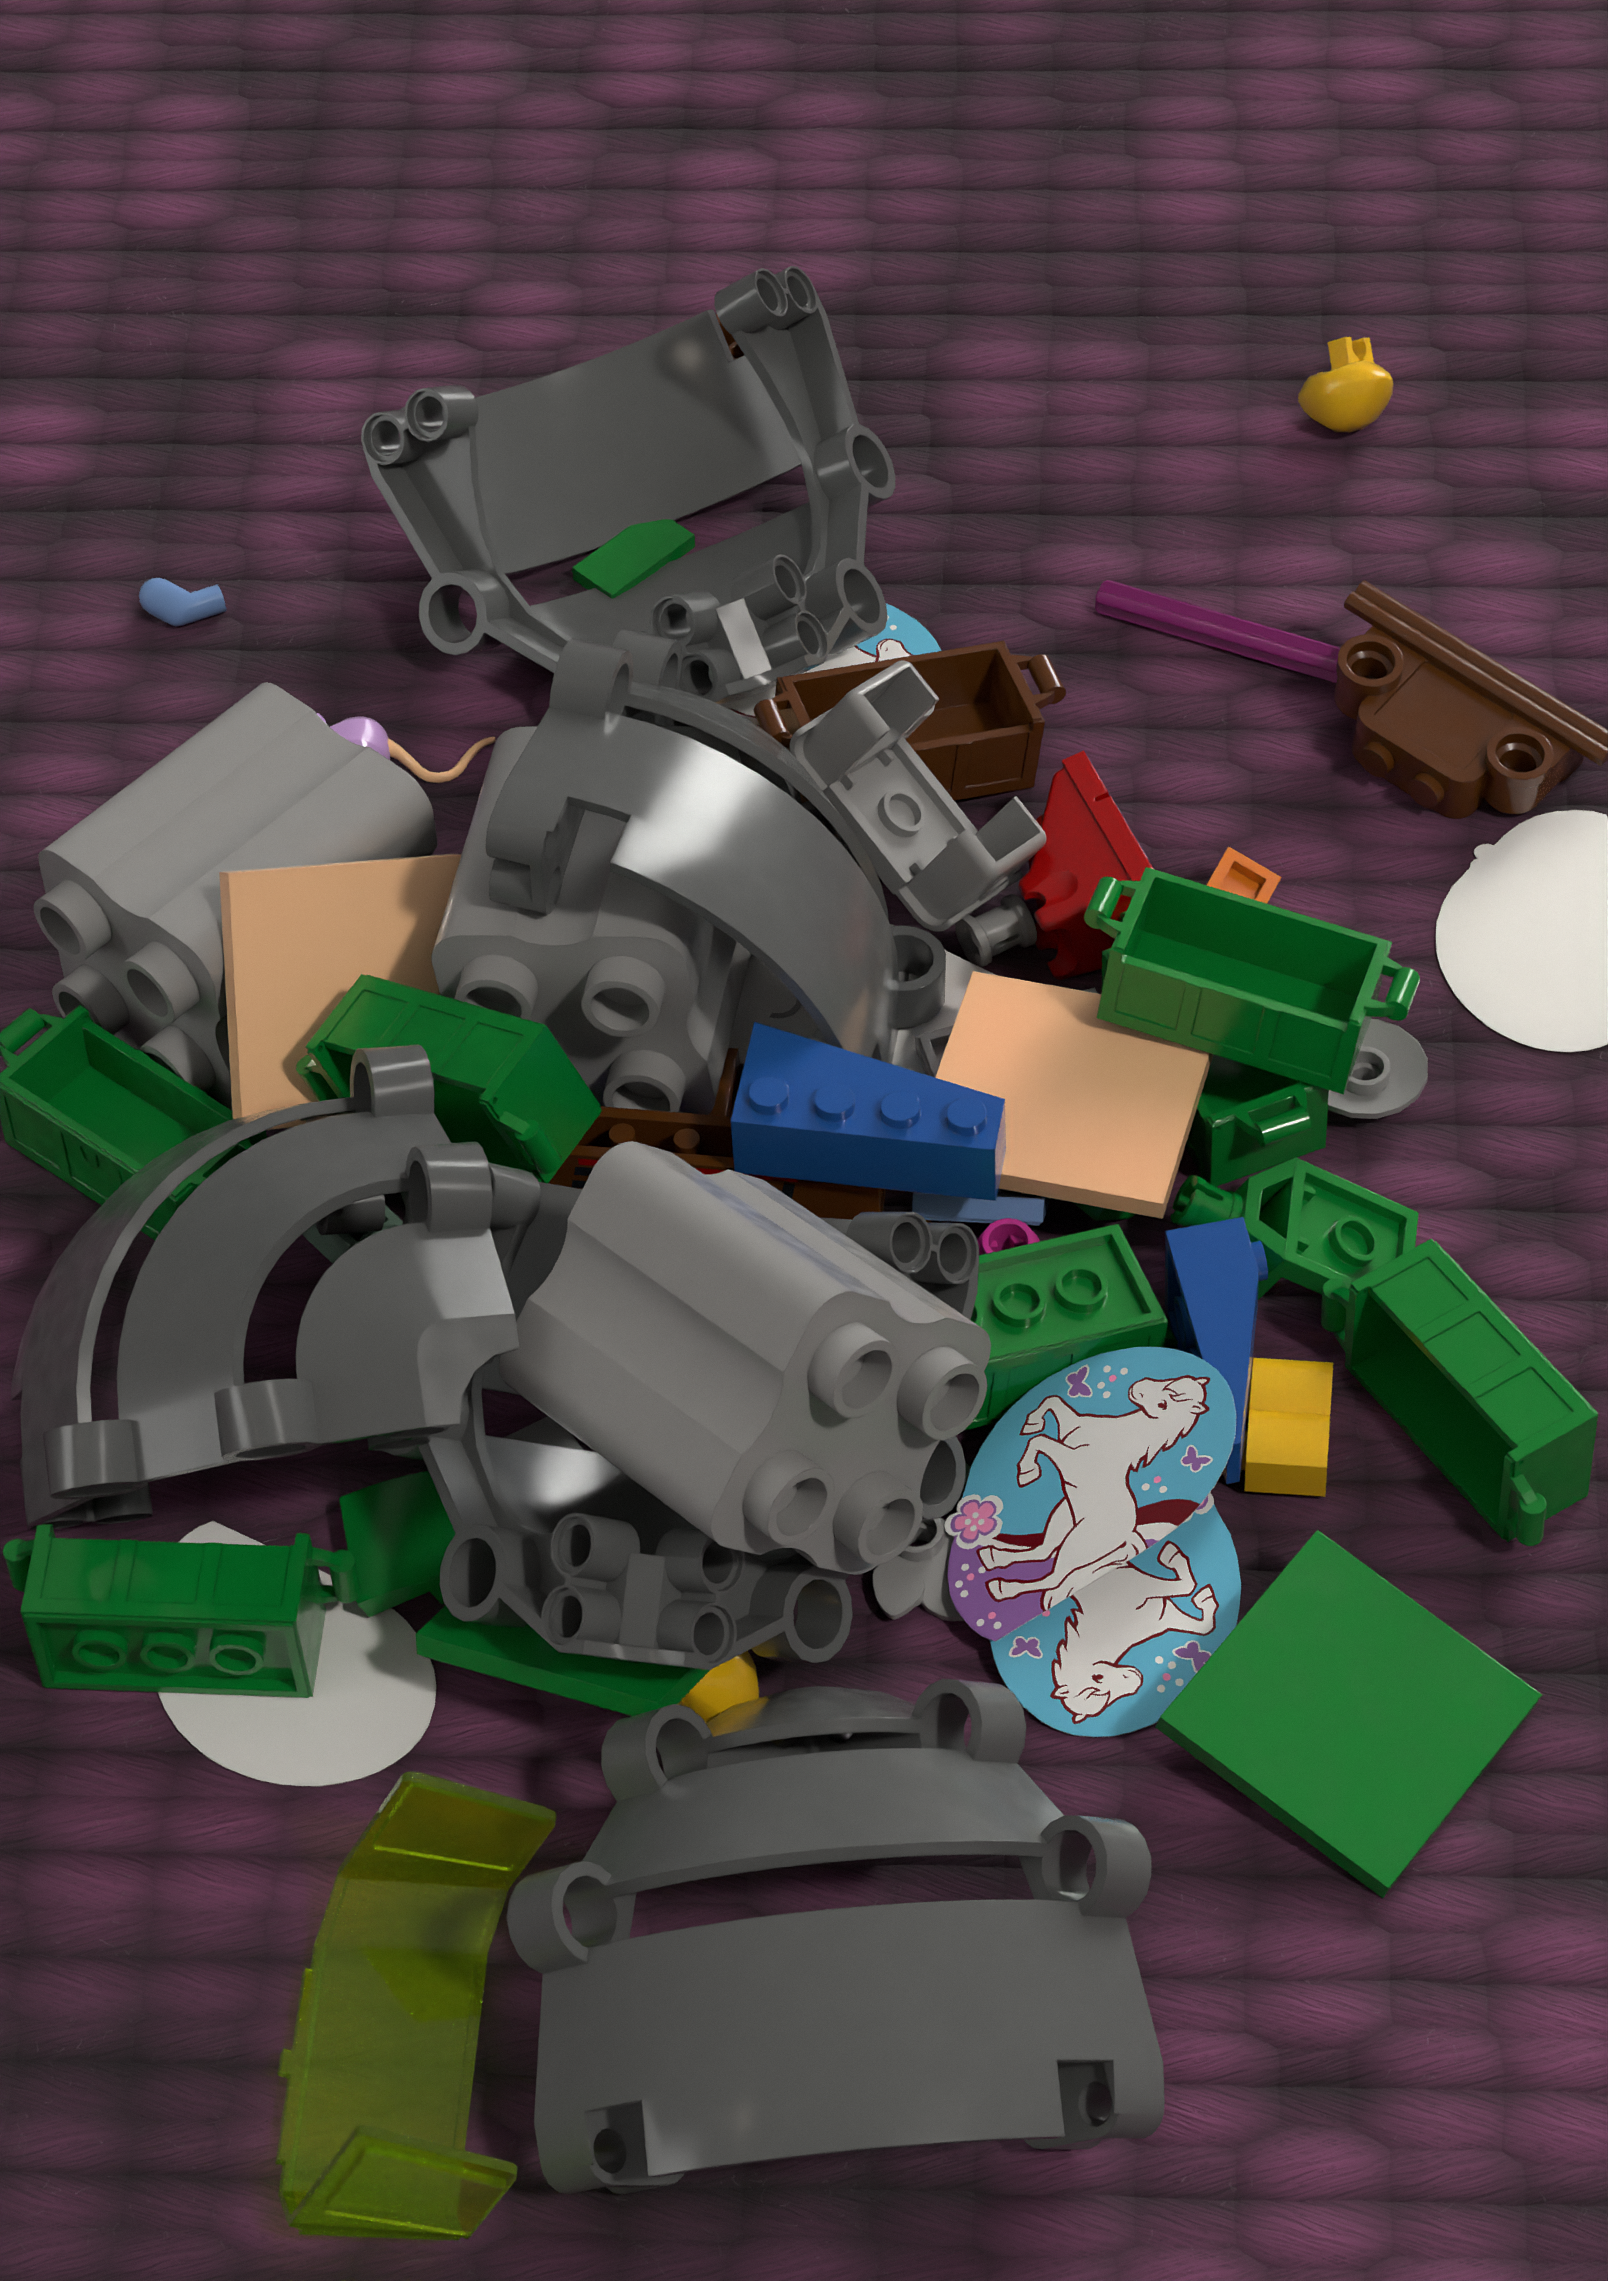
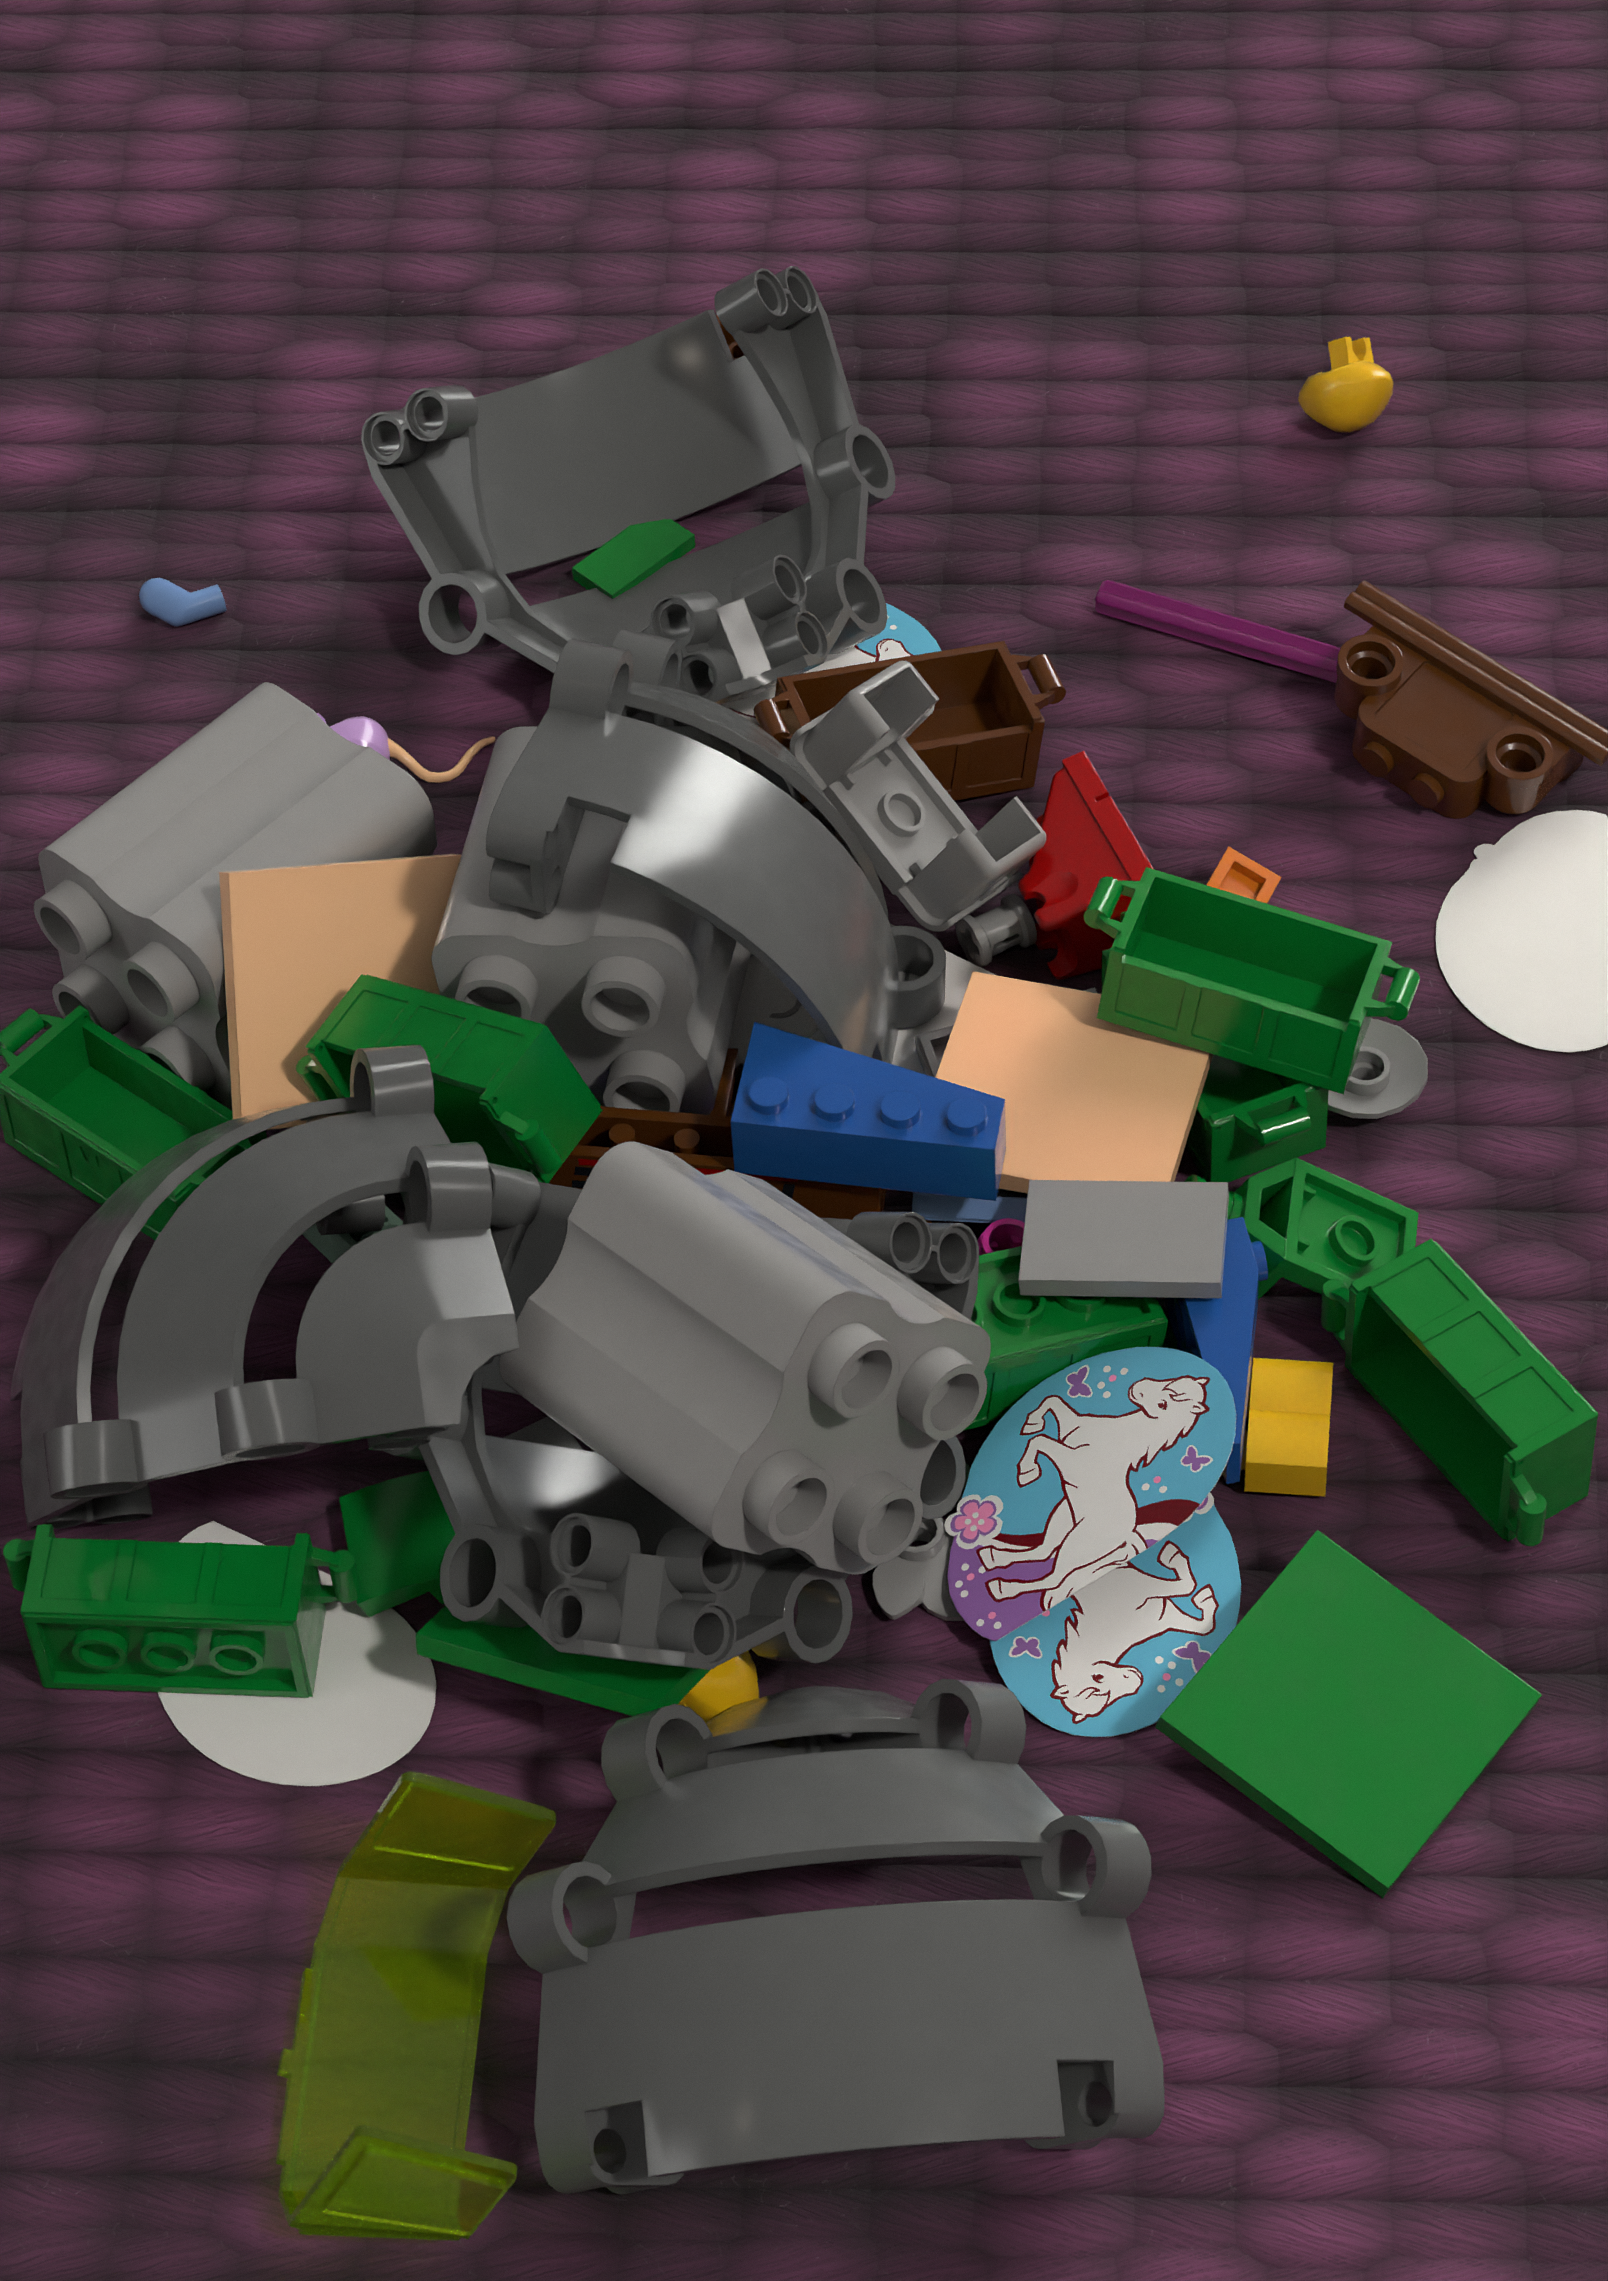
none -> light grey tile [1018,1180,1229,1298]

